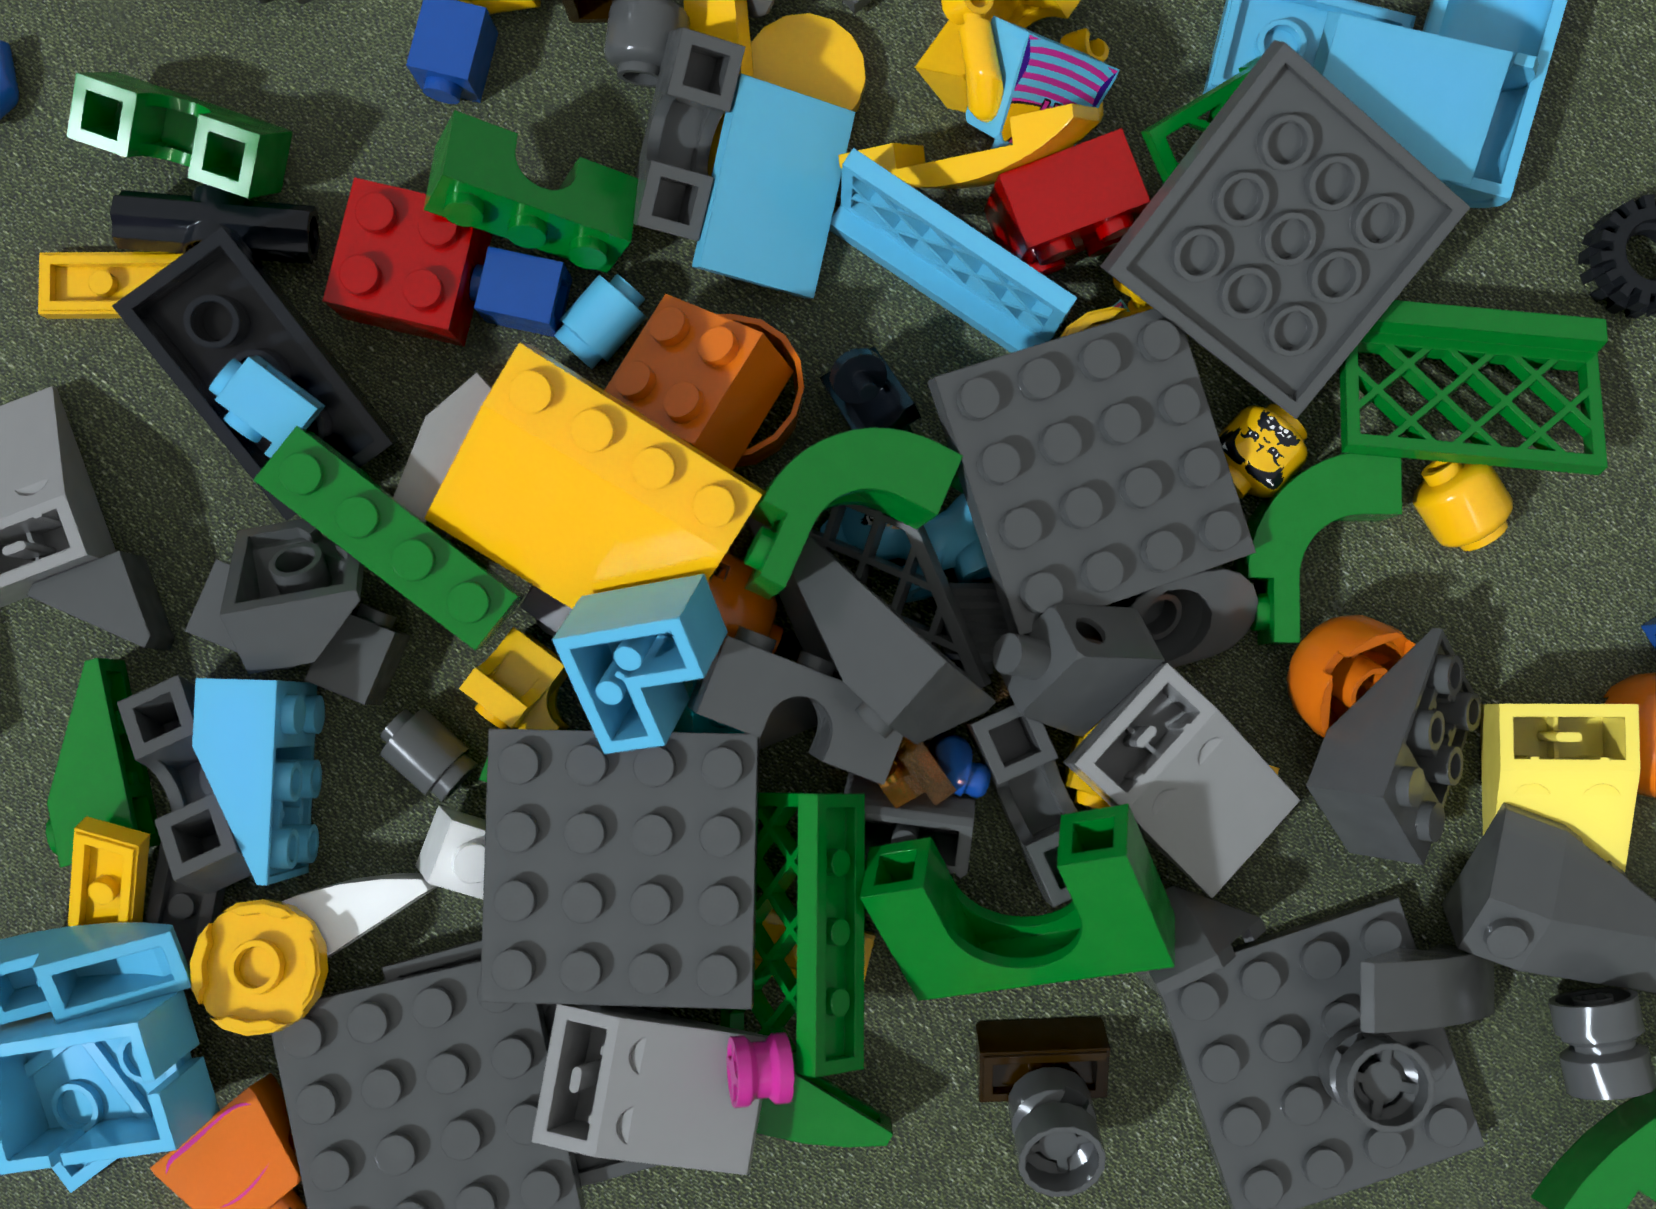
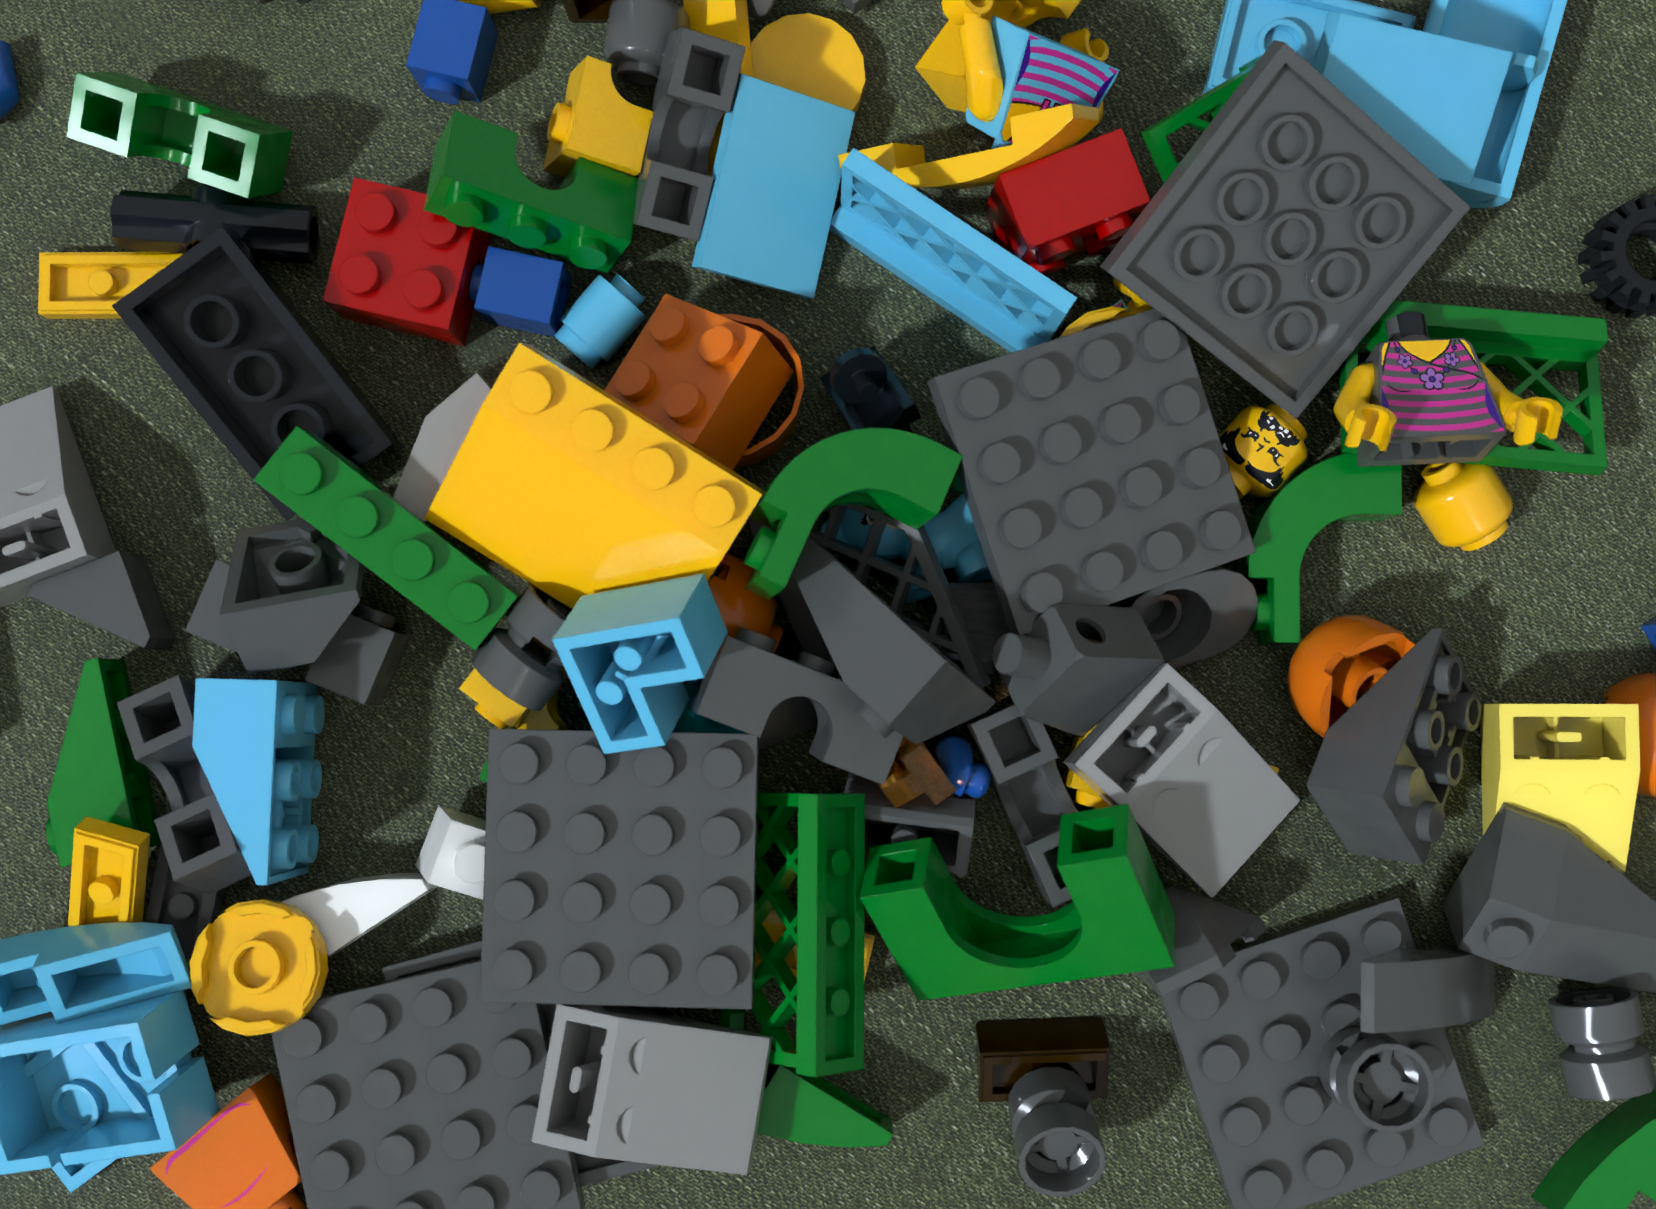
medium azure brick [209,356,325,458] -> none
dark grey brick [380,708,478,802] -> none
dark pink wheel [726,1032,794,1108] -> none
none -> dark grey wheel [471,584,572,712]
none -> yellow brick [543,55,653,178]
none -> torso [1333,312,1563,467]

